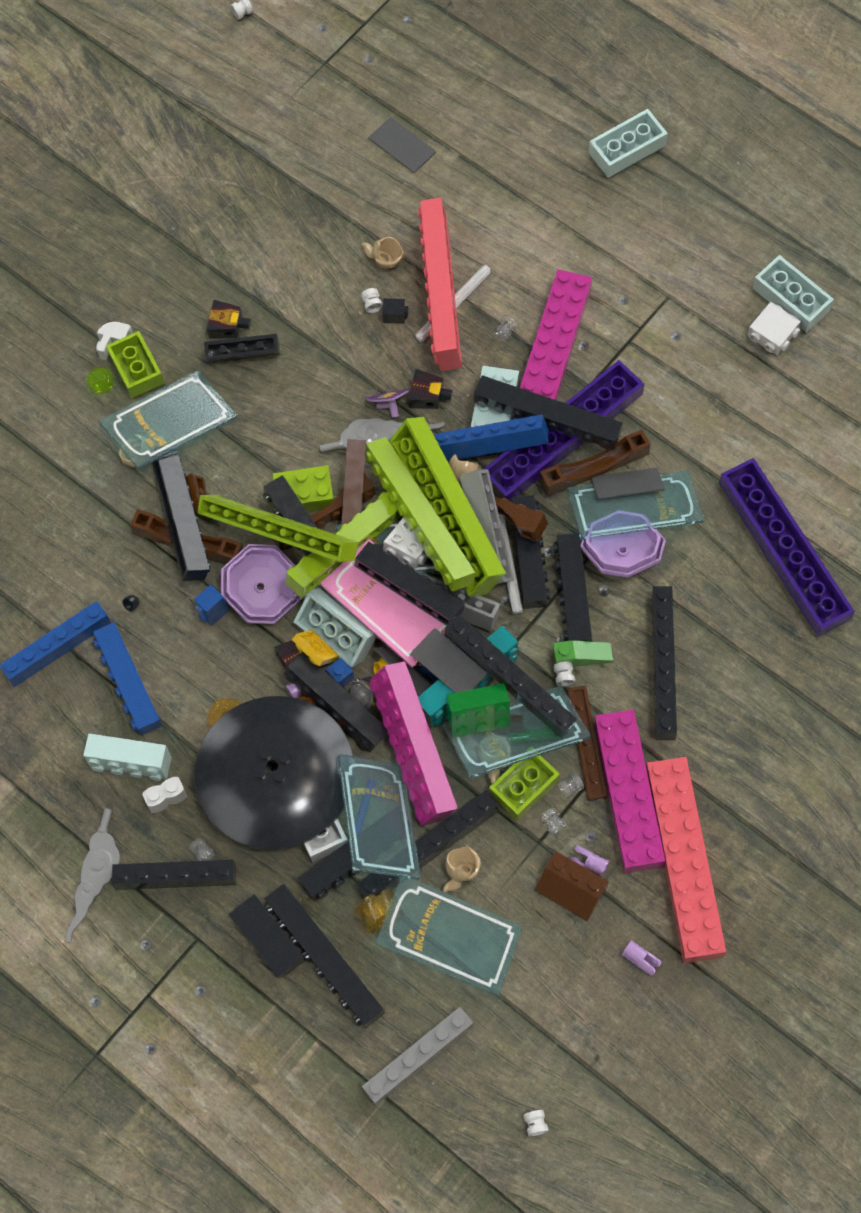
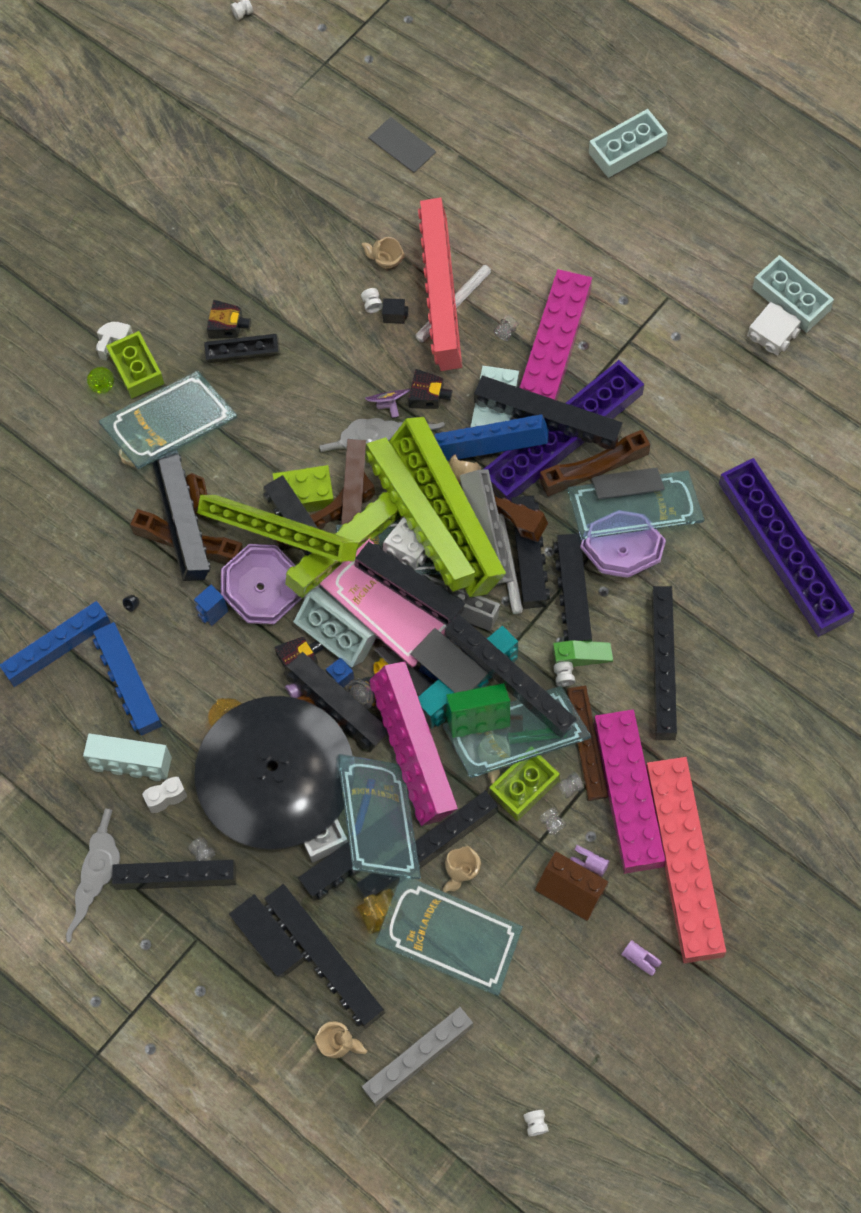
yellow plate [292,629,340,666] -> none
none -> tan hair [314,1021,367,1058]

